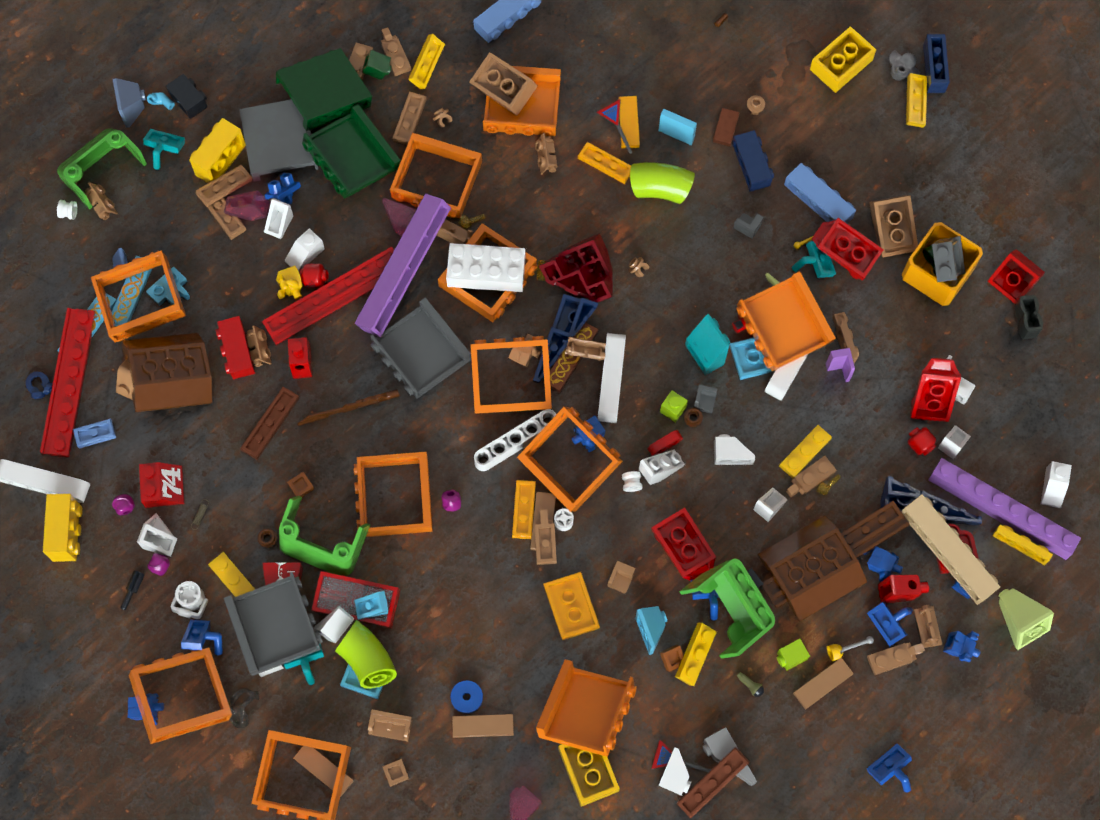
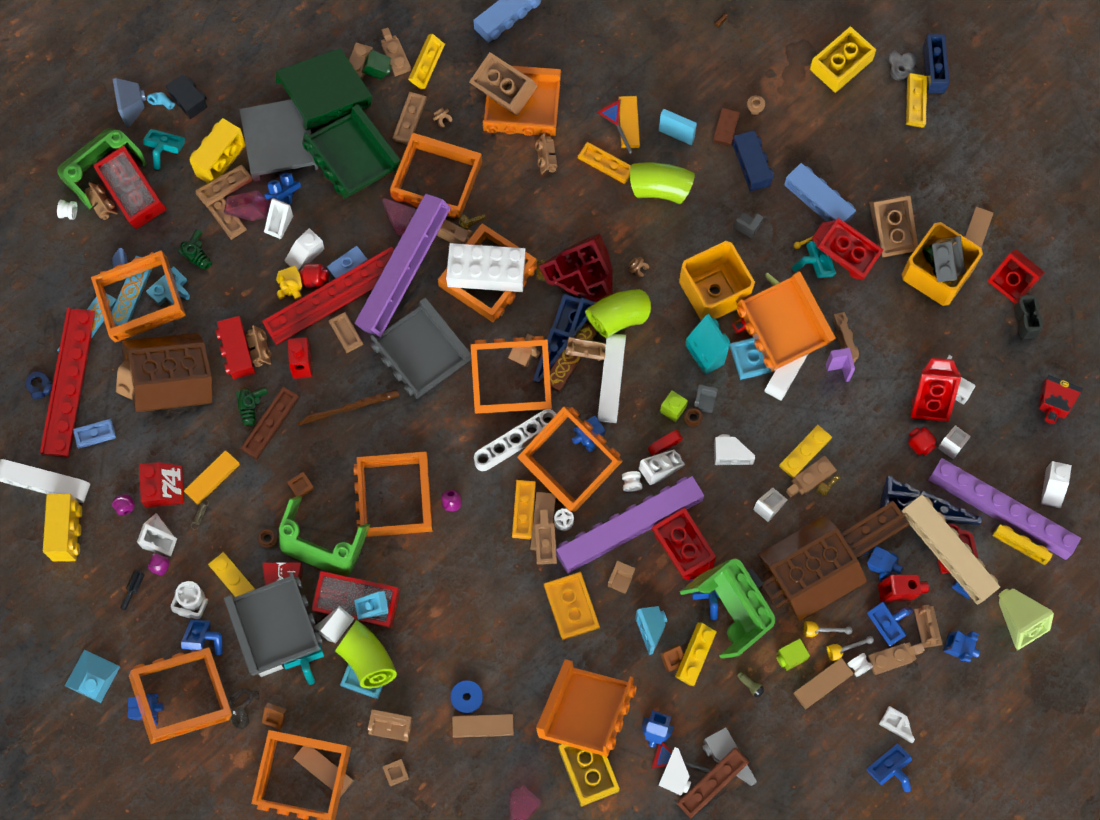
none -> medium azure slope [65,650,120,703]
none -> brick [93,146,167,230]
none -> dark green piece [178,229,212,270]
none -> light orange tile [184,450,240,505]
none -> dark green piece [235,387,268,426]
none -> dark orange plate [262,703,287,729]
none -> medium blue plate [327,246,368,279]
none -> medium nougat tile [329,312,363,353]
none -> medium lavender brick [556,476,704,574]
none -> lime brick [585,289,651,339]
none -> blue piece [642,710,674,747]
none -> light orange plate [679,241,755,321]
none -> hinge [804,621,852,637]
none -> white wheel [847,653,873,677]
none -> white tile [879,706,915,743]
none -> medium nougat tile [965,207,993,247]
none -> red torso [1039,375,1083,424]

